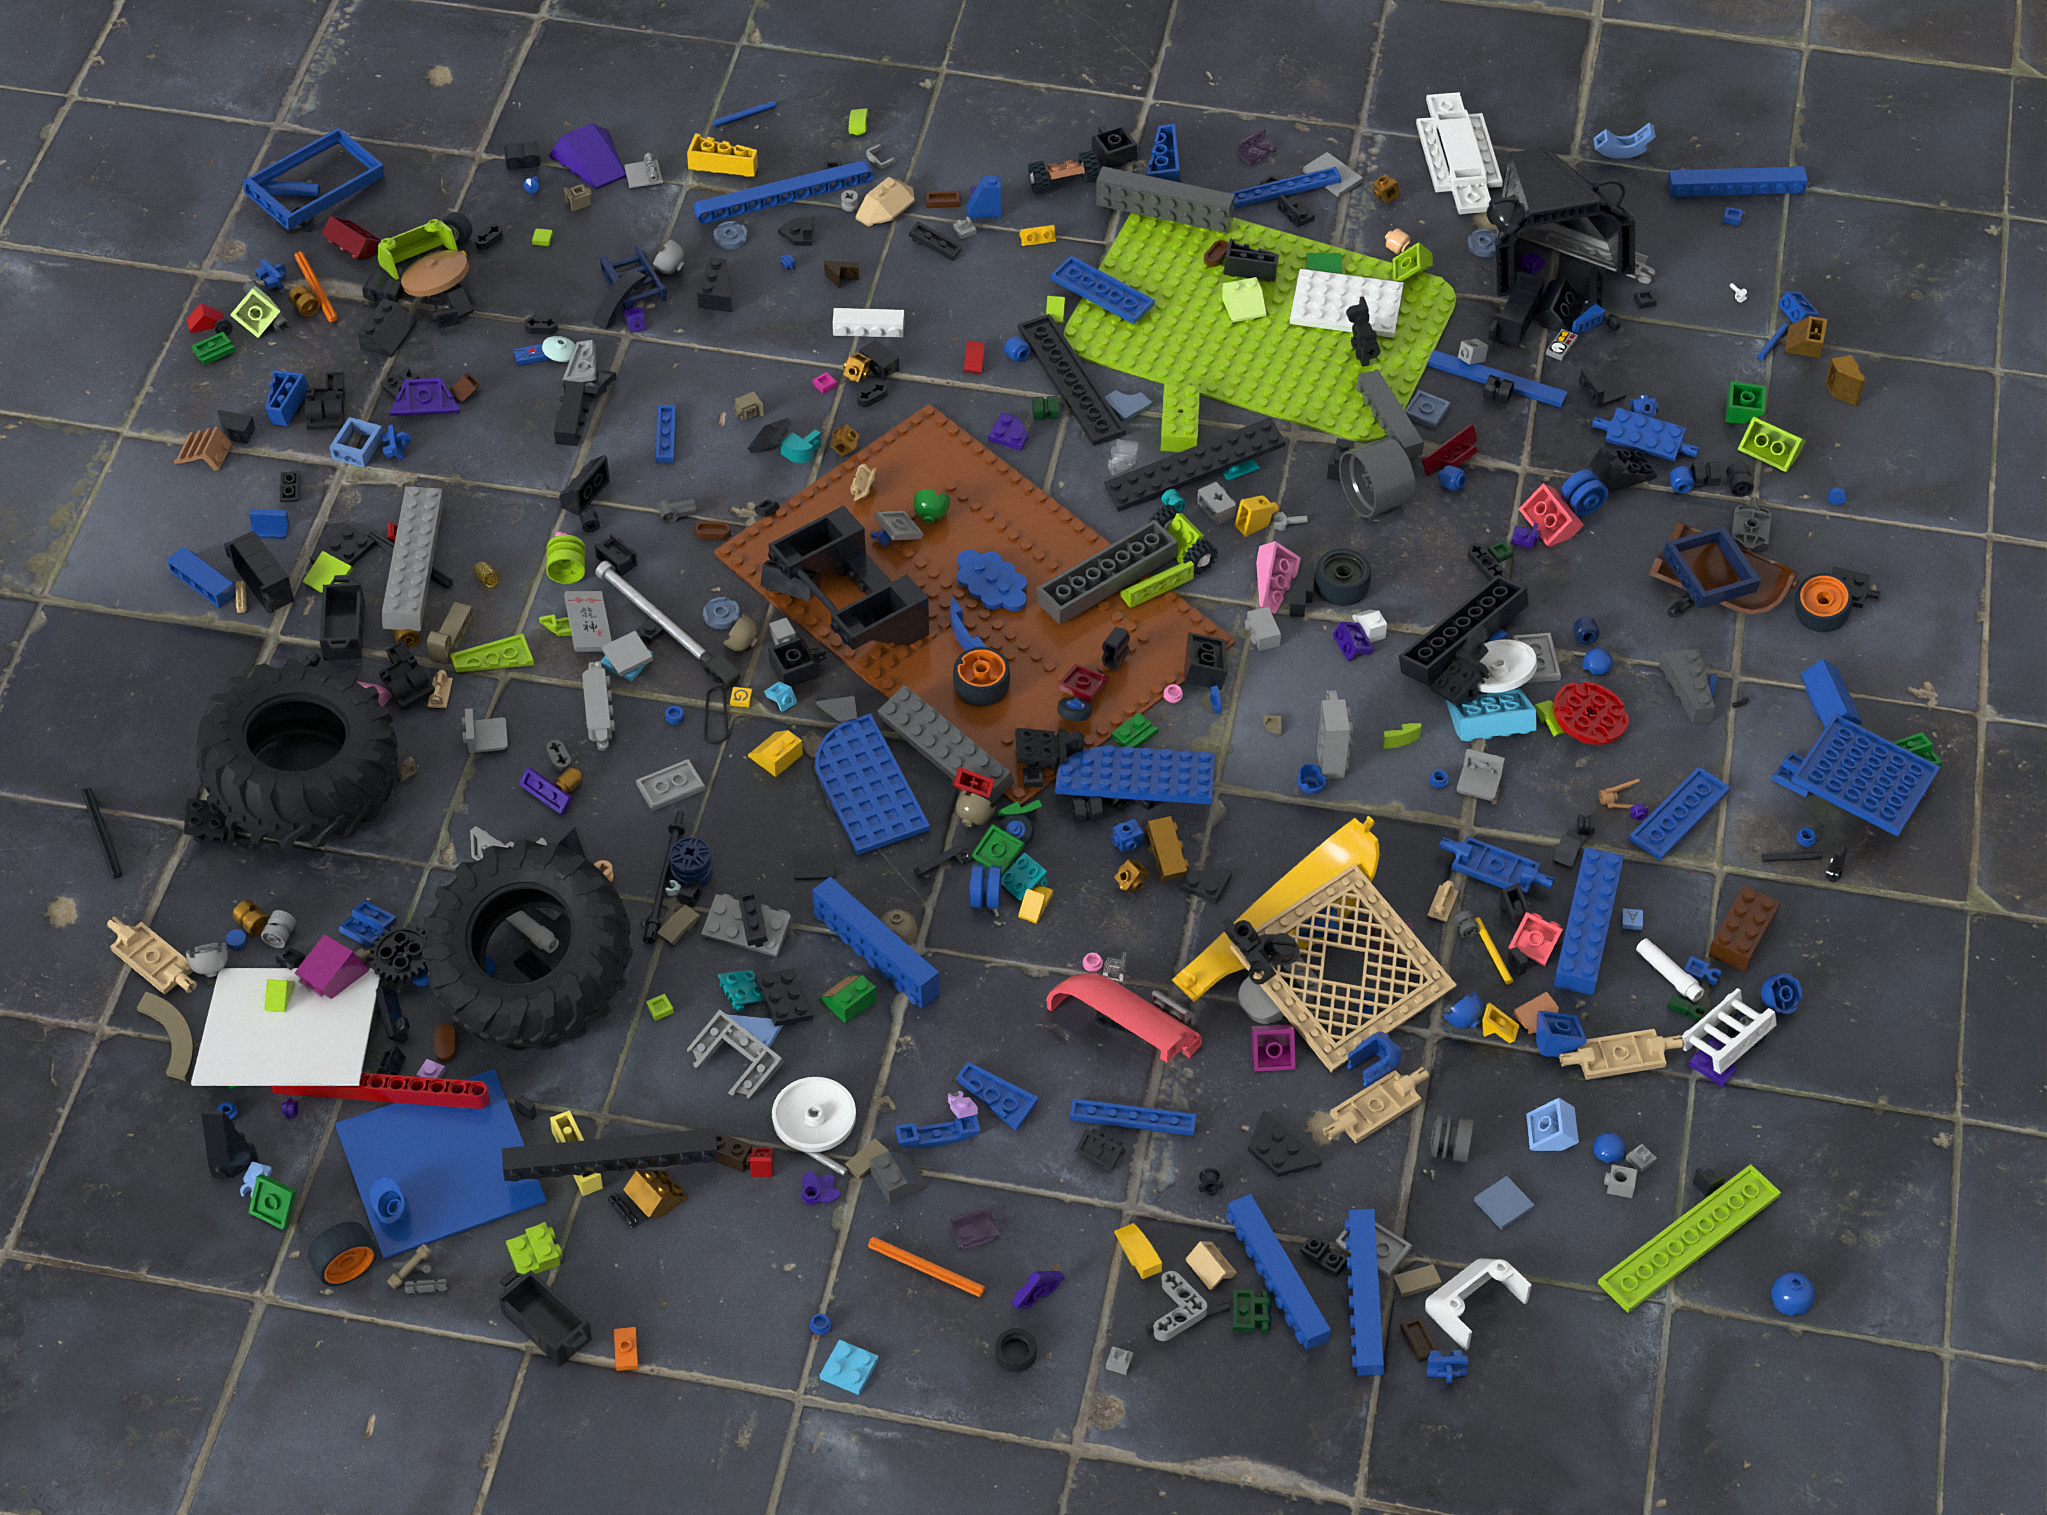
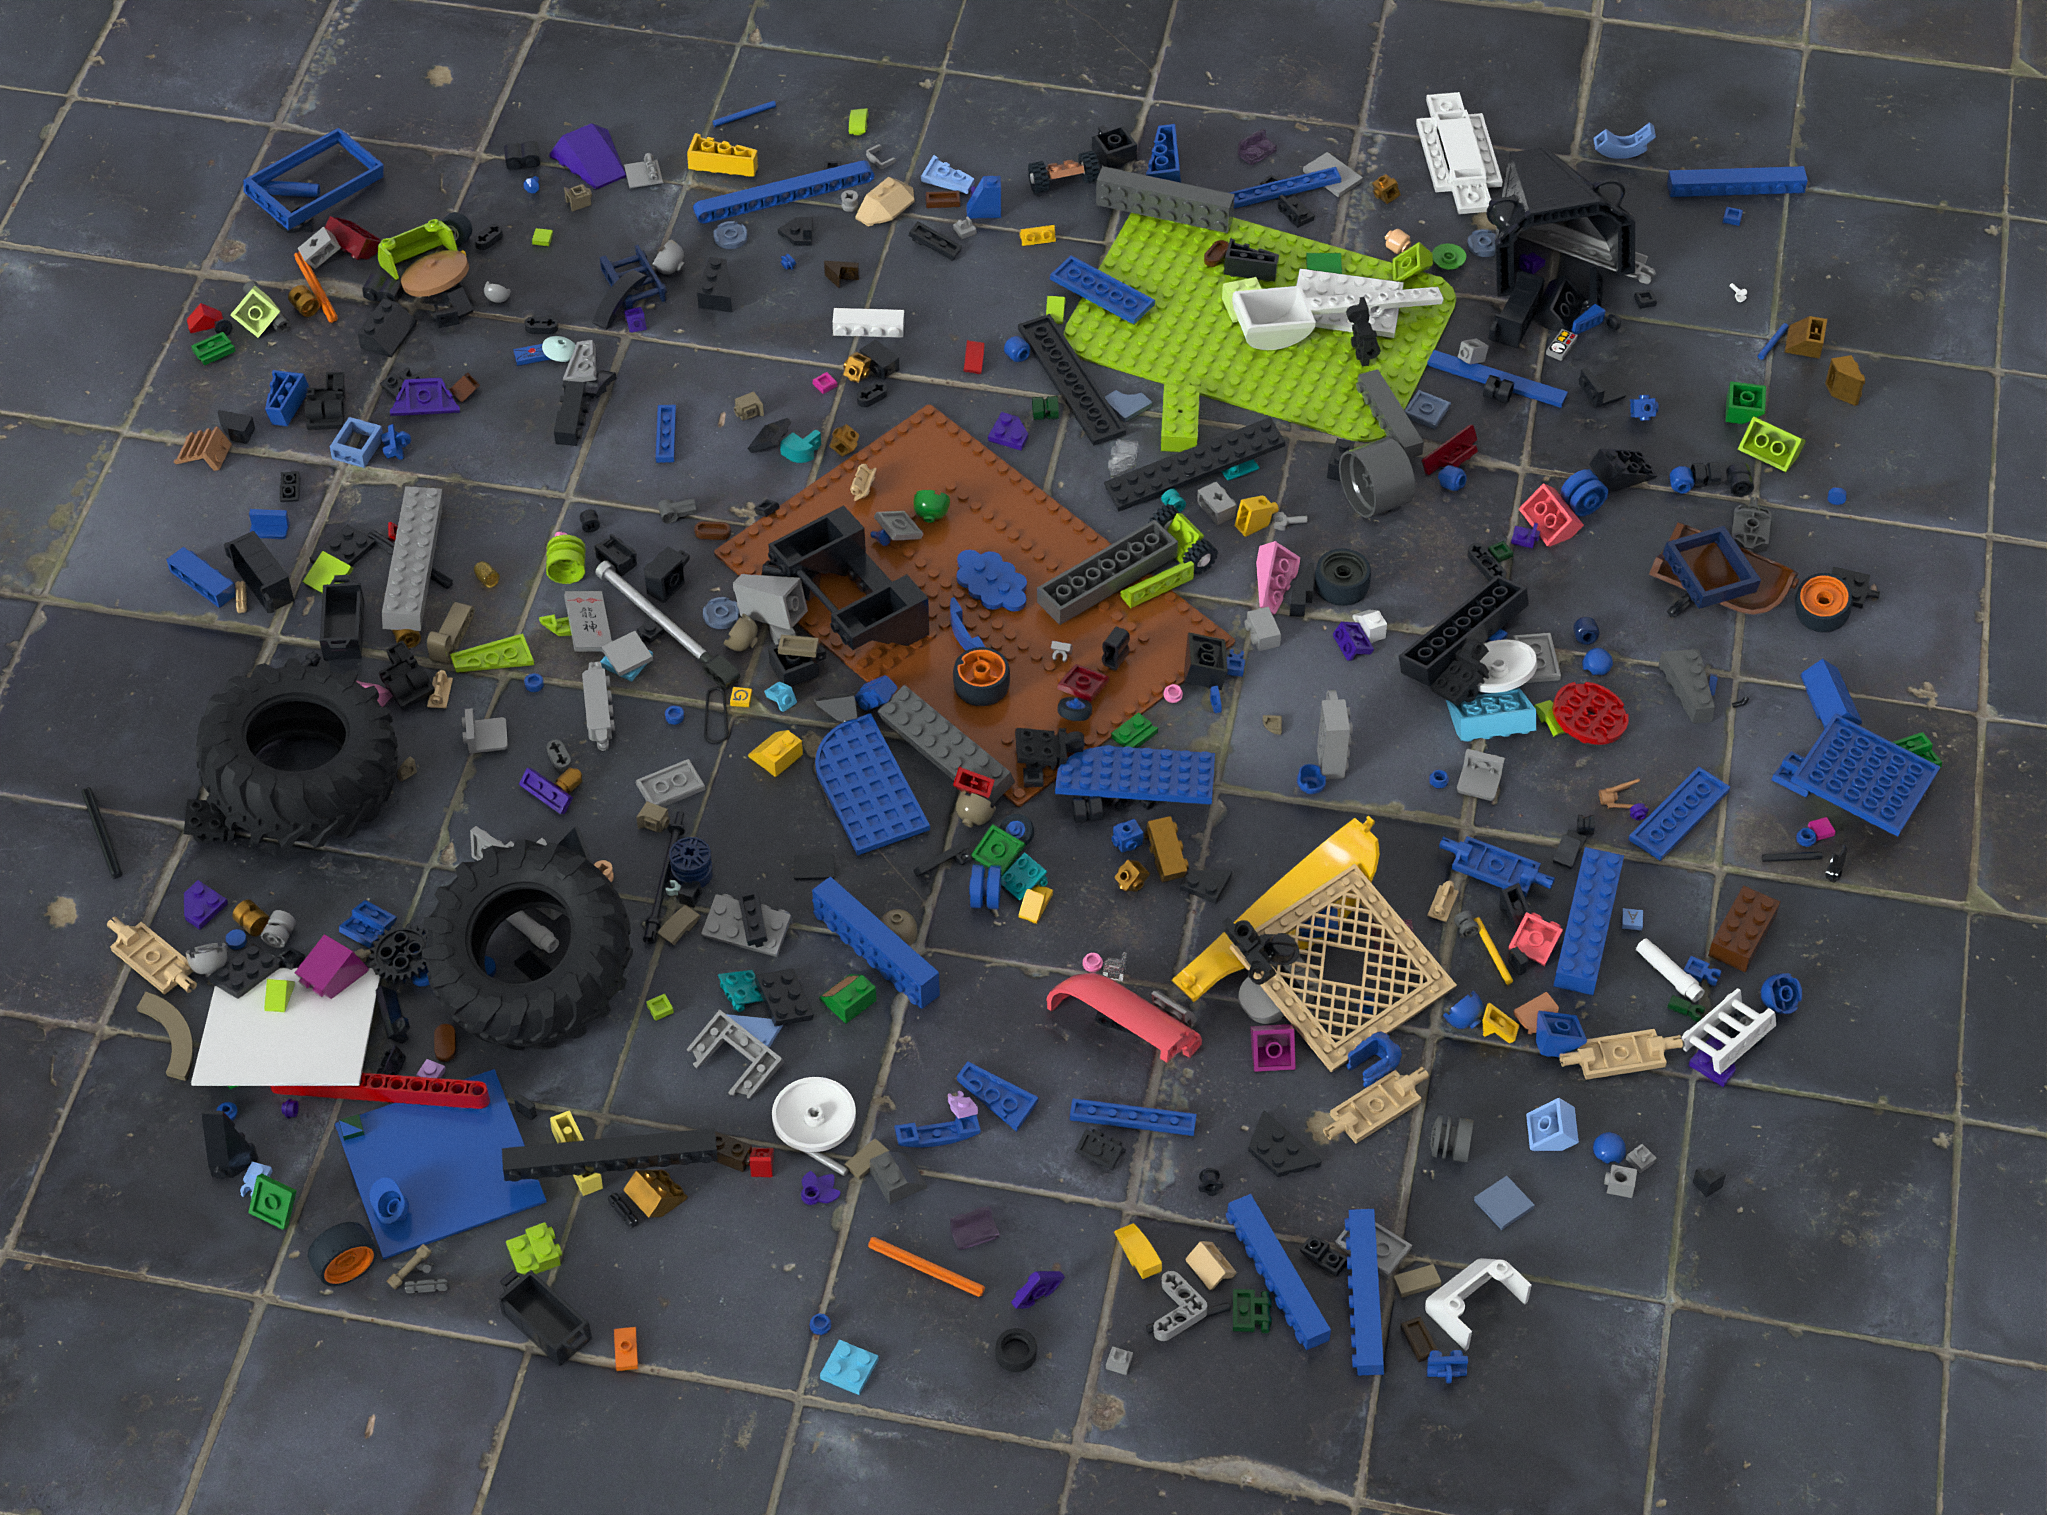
blue hips [255,259,286,290] -> none
black slope [559,455,610,516] -> none
green slope [996,799,1042,817] -> none
lime slope [1382,723,1421,749] -> none
blue plate [1592,407,1700,462] -> none
lime plate [1598,1164,1781,1313] -> none
blue cylinder [1770,1272,1815,1316] -> none
blue bracket [1778,291,1820,324] -> none
none -> dark purple plate [184,880,228,930]
none -> black plate [209,943,283,999]
none -> light grey brick [298,226,341,269]
none -> dark green tile [339,1114,365,1141]
none -> light grey hair [484,281,511,303]
none -> blue tile [524,673,544,692]
none -> dark tan window [636,802,670,833]
none -> black hinge [644,547,690,603]
none -> light grey slope [733,574,808,630]
none -> dark tan tile [778,635,819,657]
none -> blue brick [854,675,898,711]
none -> light blue wing [921,155,974,194]
none -> light grey tile [1051,641,1073,662]
none -> blue plate [1227,649,1245,677]
none -> white plate [1232,286,1443,350]
none -> bright green dish [1432,244,1466,269]
none -> dark pink tile [1808,817,1836,841]

